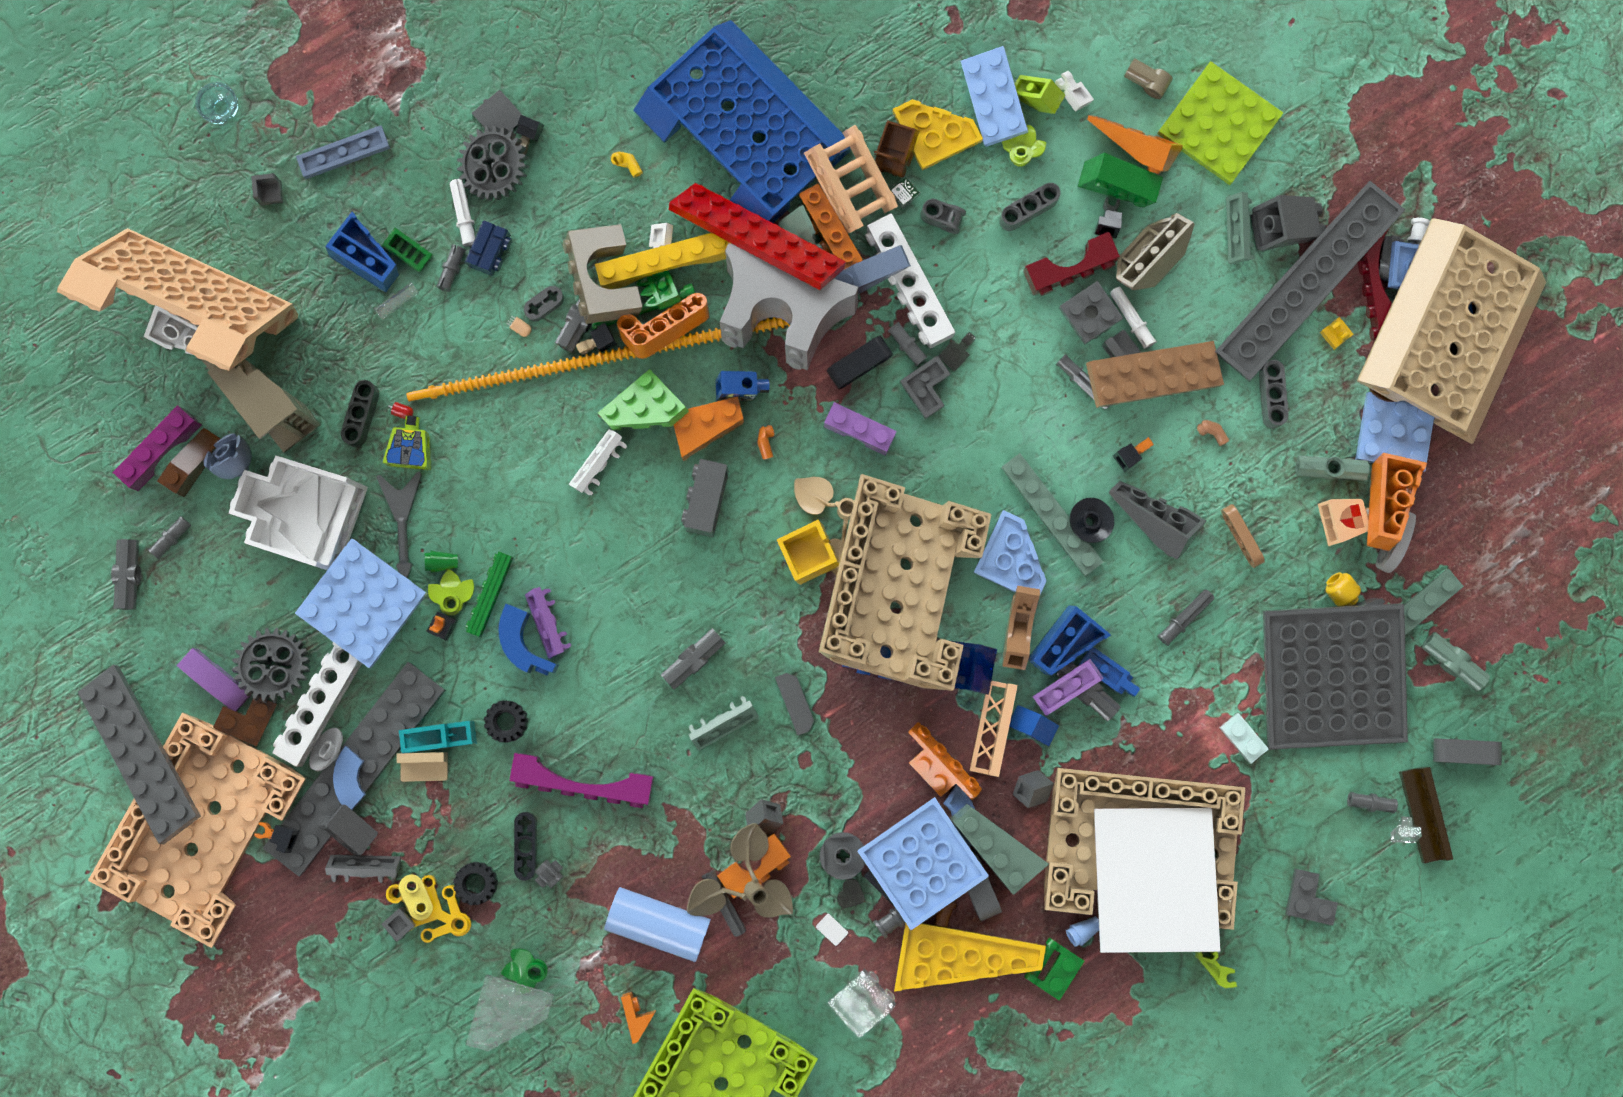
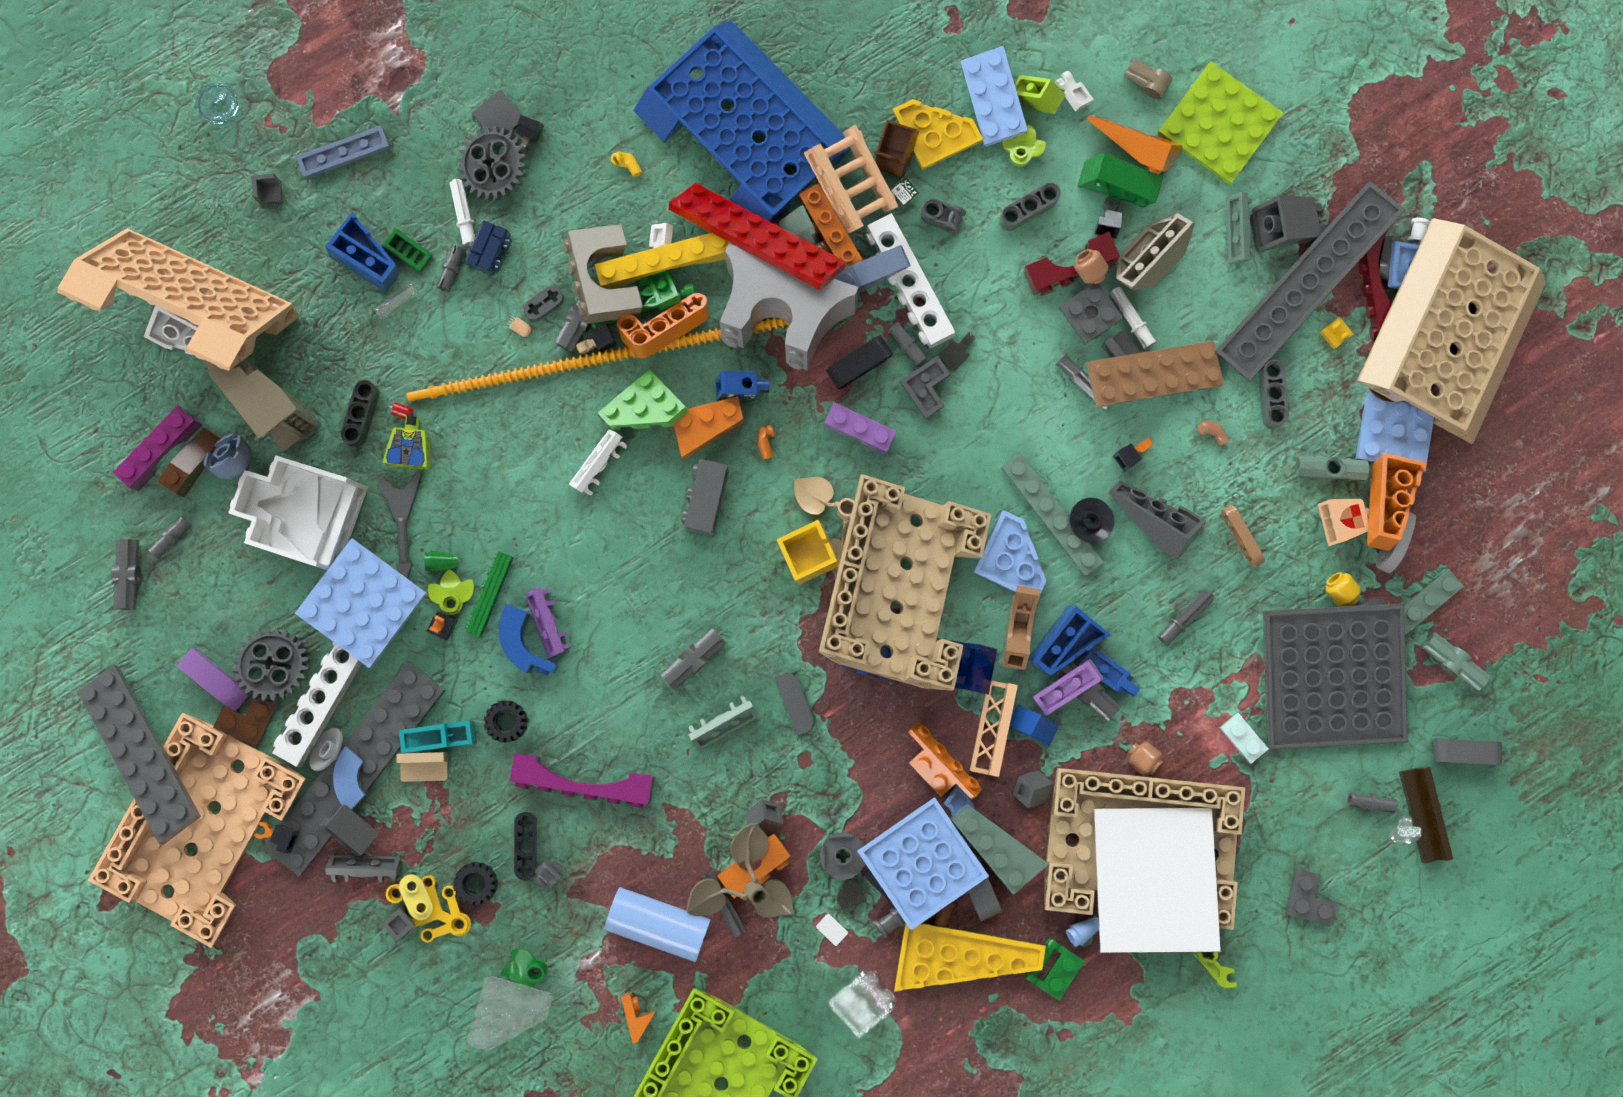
none -> nougat head [1074,249,1109,284]
none -> nougat head [1128,742,1164,776]

